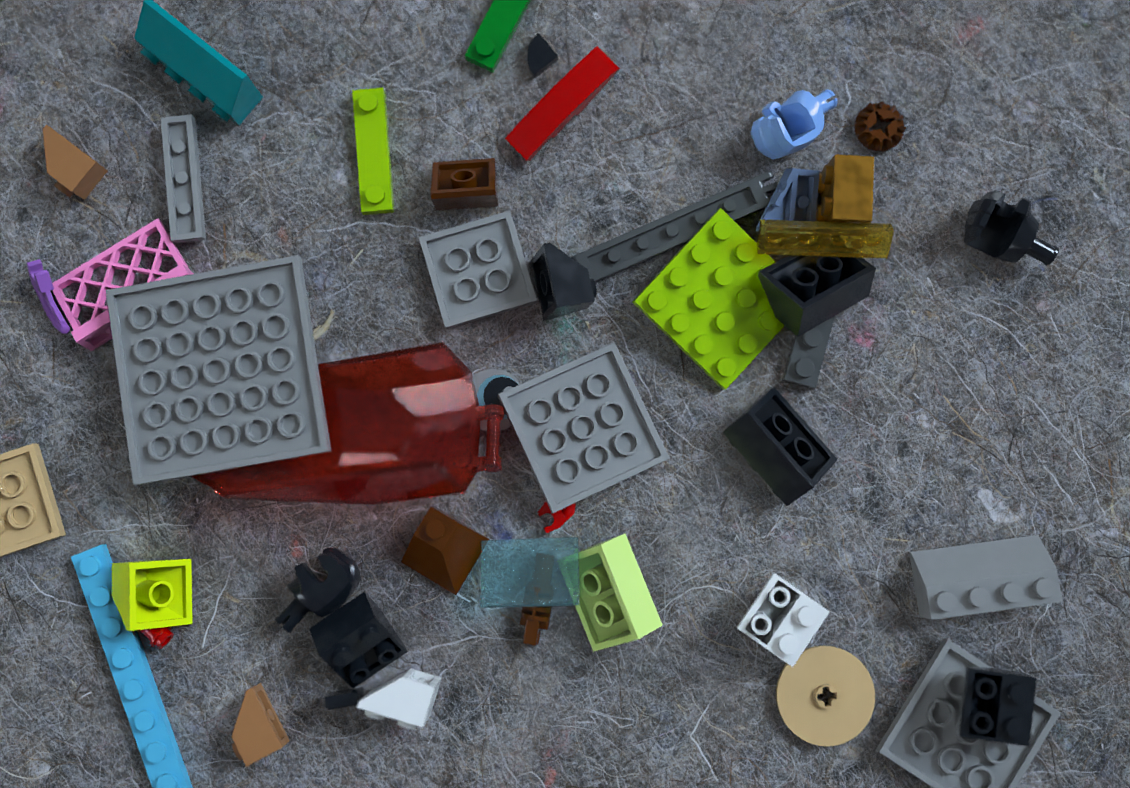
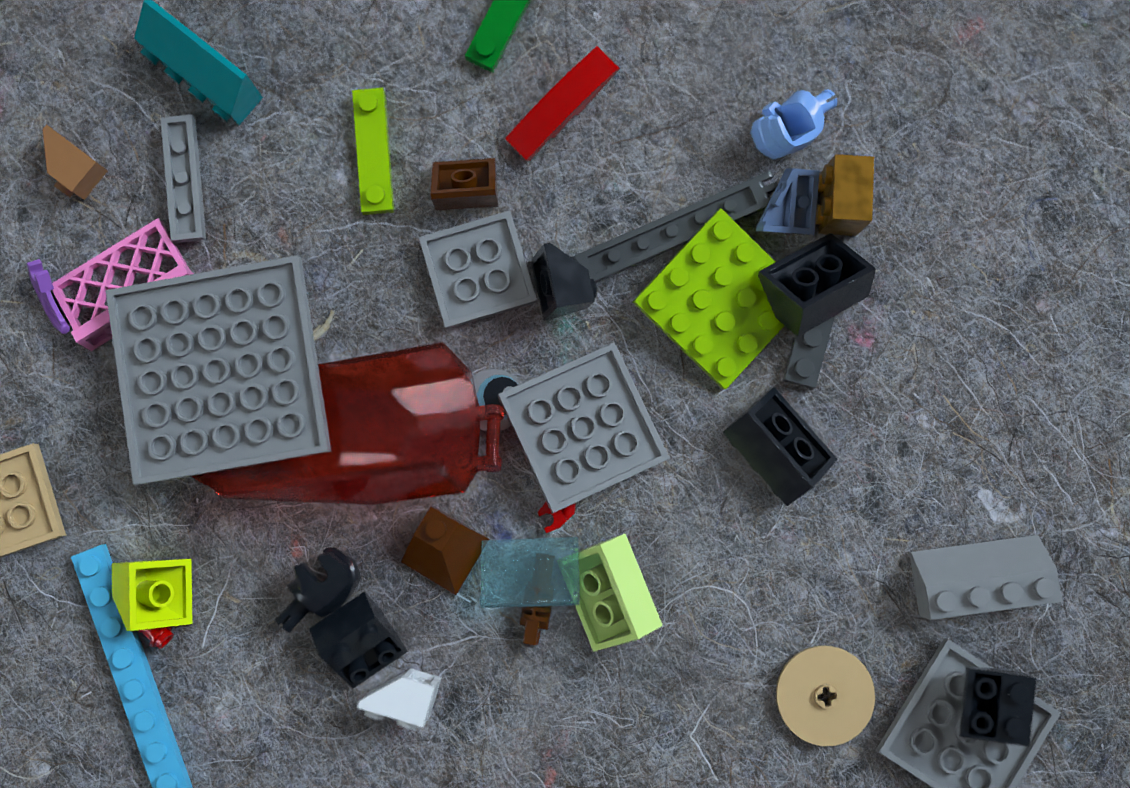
medium nougat slope [231,683,290,767] -> none
black tile [324,687,364,710] -> none
black tile [527,33,558,79] -> none
white slope [736,573,830,667] -> none
clear yellow plate [756,219,894,259] -> none
reddish brown gear [854,101,906,152] -> none
black piece [964,190,1059,266] -> none

